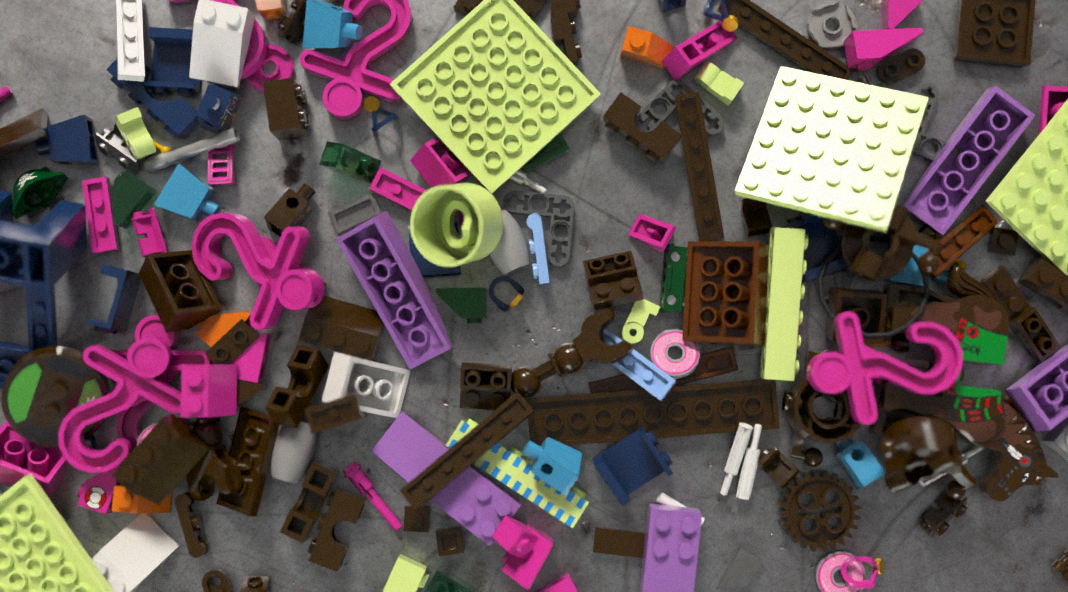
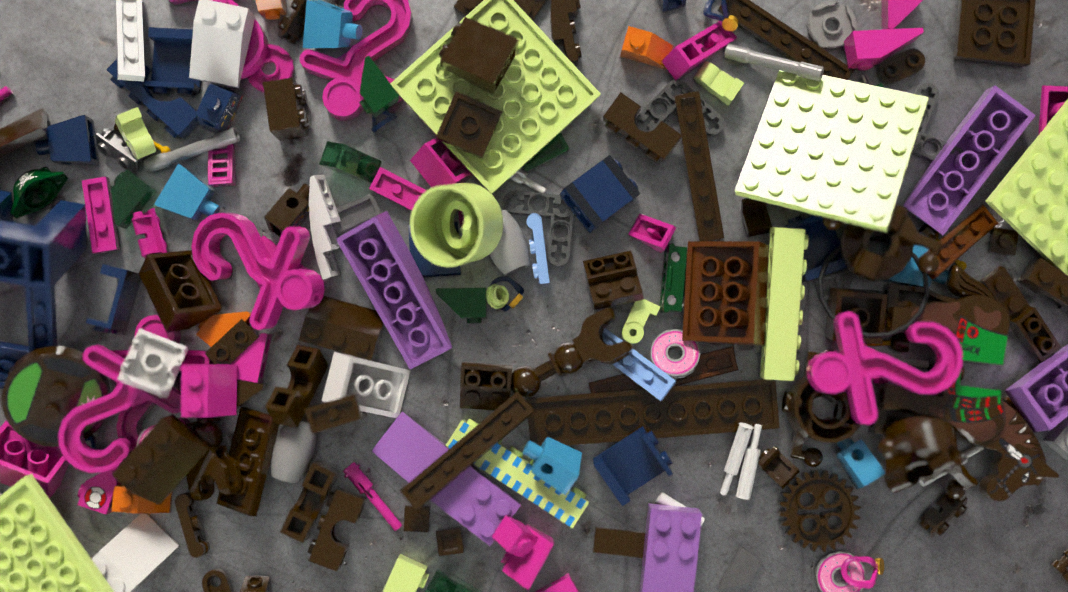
none -> white slope [118,329,188,398]
none -> white slope [309,175,341,280]
none -> dark green slope [359,55,399,118]
none -> dark brown plate [436,91,502,159]
none -> dark brown slope [439,17,519,95]
none -> yellowish green plate [486,284,509,309]
none -> dark blue panel [560,155,641,233]
none -> light grey piece [724,44,824,82]

